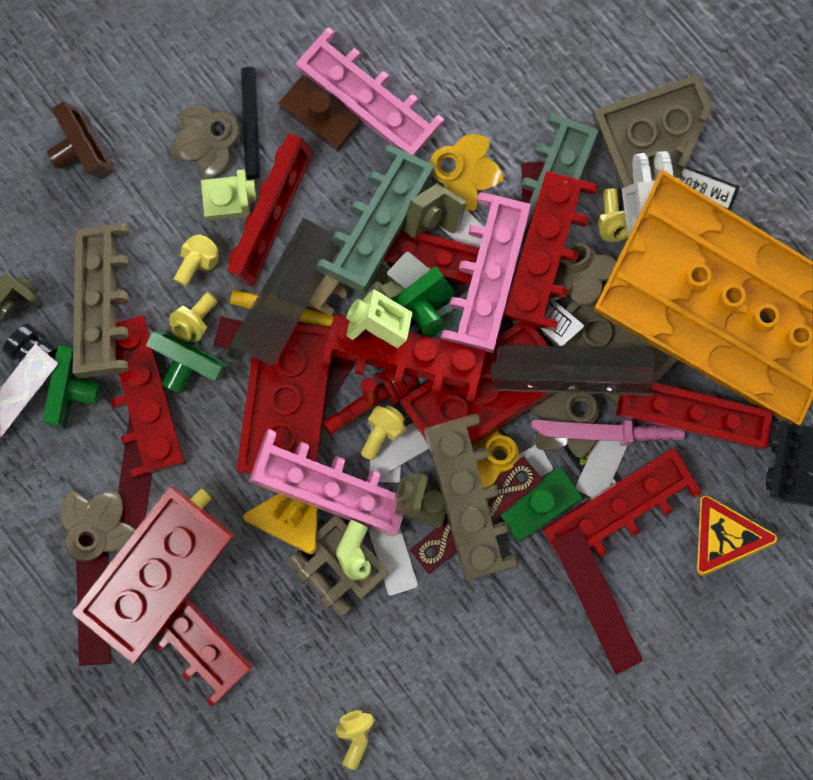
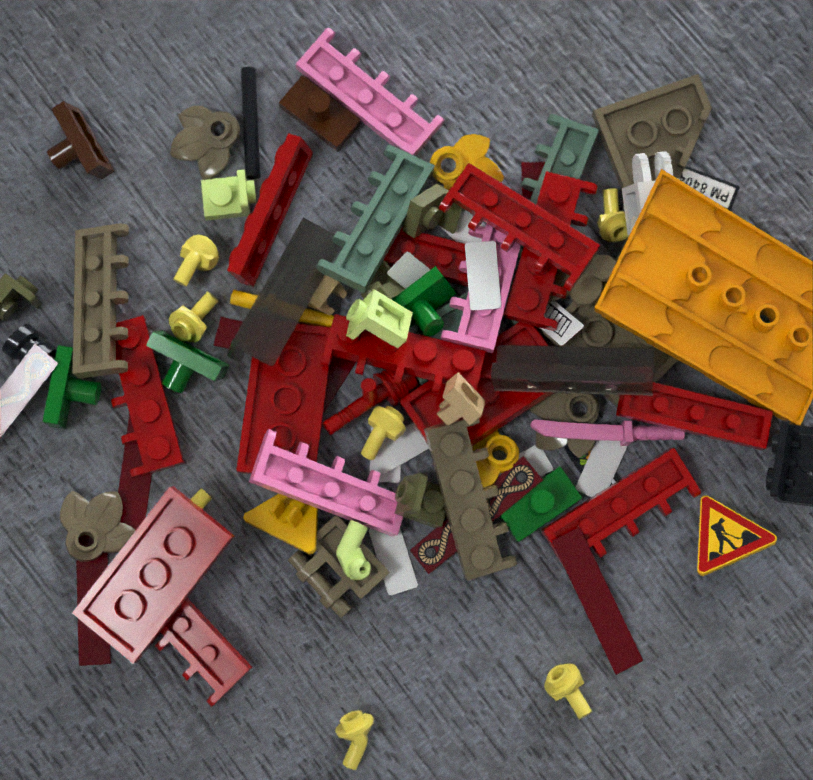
none -> tan tile [437,372,485,426]
none -> red hinge [439,163,600,292]
none -> white sticker [465,241,501,310]
none -> light yellow plate [544,663,592,720]

